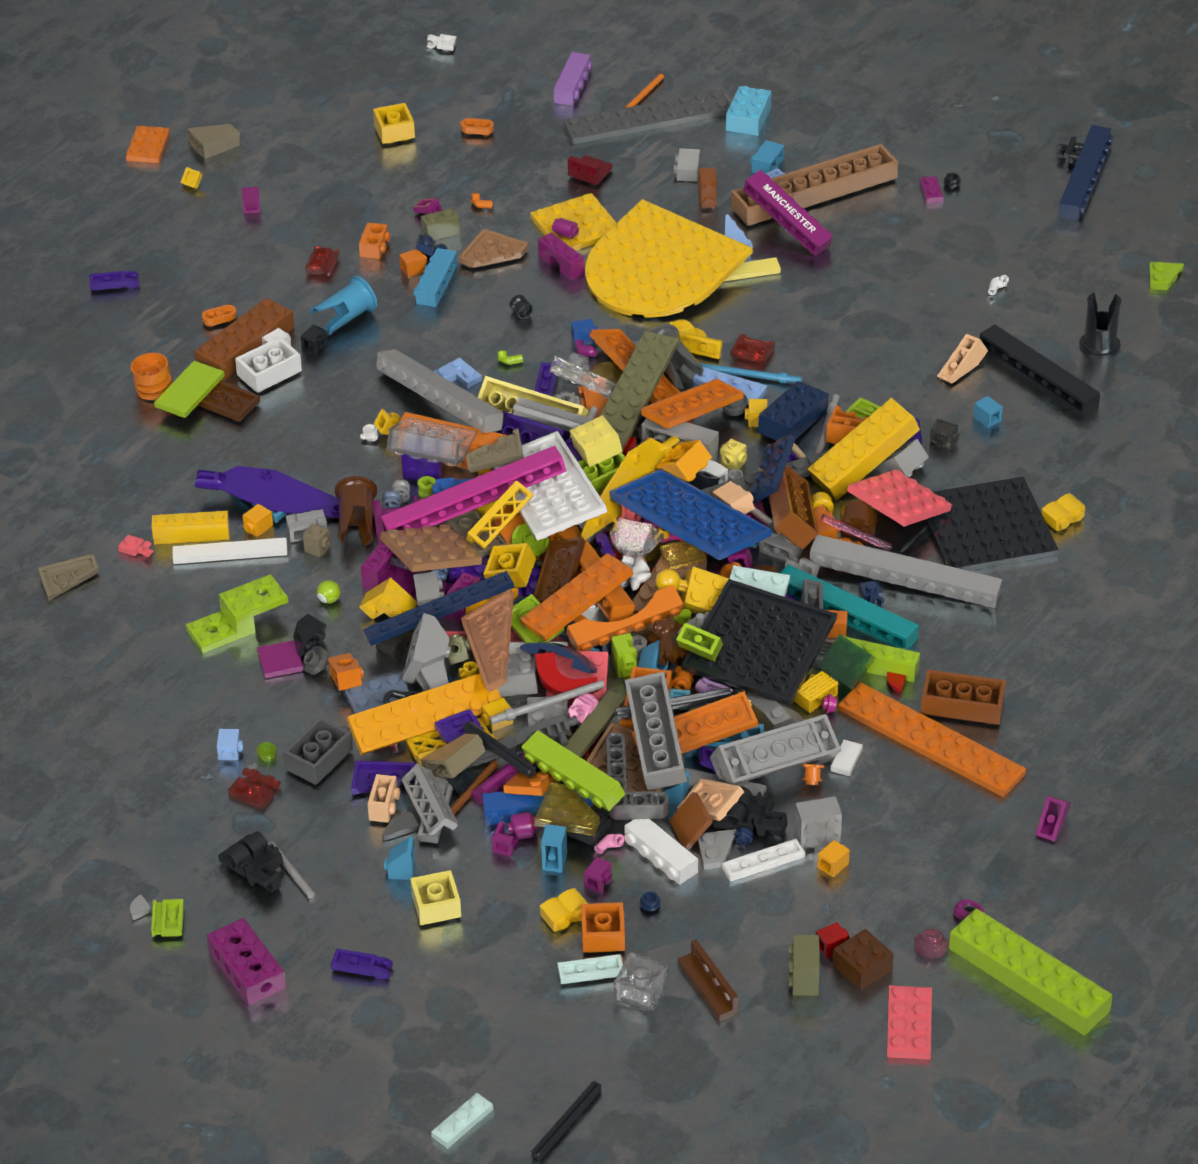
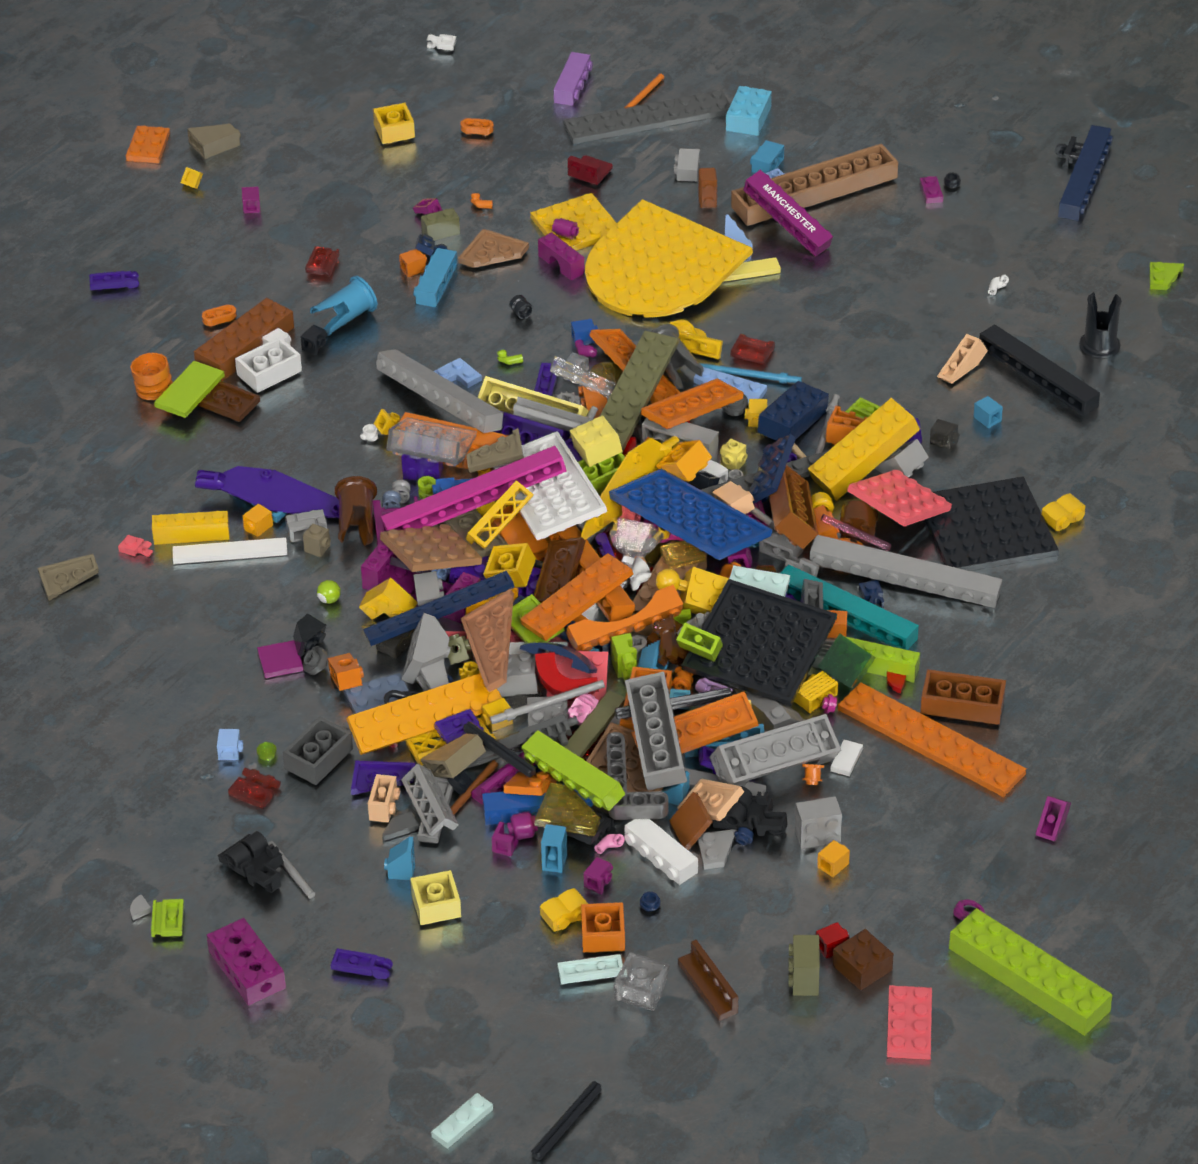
lime bracket [185,574,288,653] -> none
orange brick [359,222,391,259] -> none
lime tile [511,523,549,559] -> none
white tile [721,838,805,882] -> none
clear pink hair [914,929,949,959] -> none

